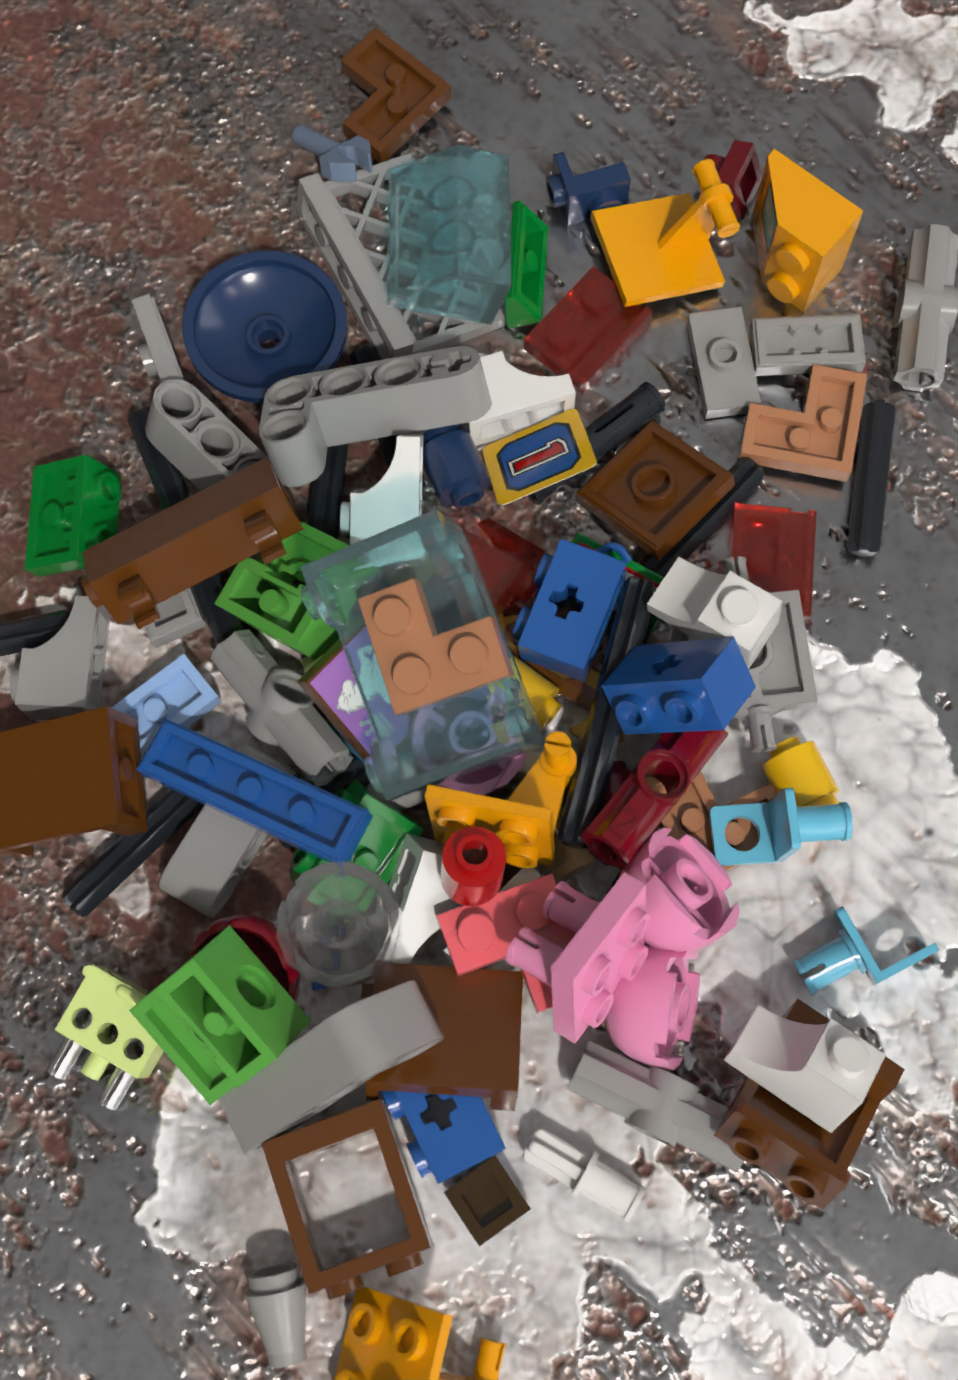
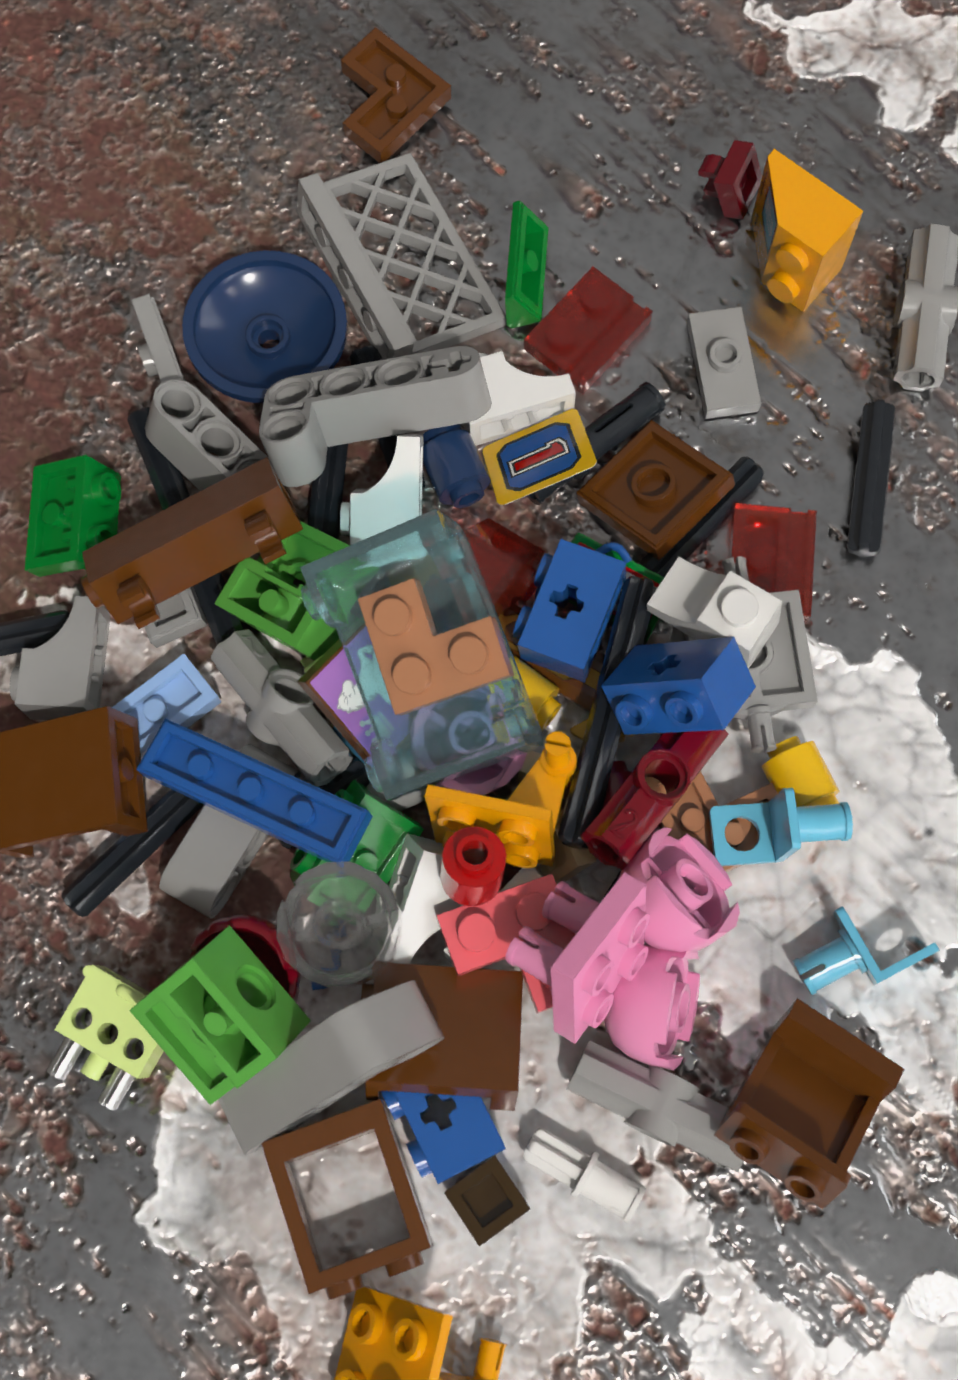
light grey cone [244,1263,307,1368] -> none
sand blue bar [292,124,373,182] -> none
clear light blue slope [387,144,512,325] -> none
dark blue bracket [546,152,631,226] -> none
light orange plate [590,159,741,307] -> none
white arch [724,1005,886,1133] -> none
nougat plate [738,364,867,482] -> none
light grey plate [749,314,866,376] -> none

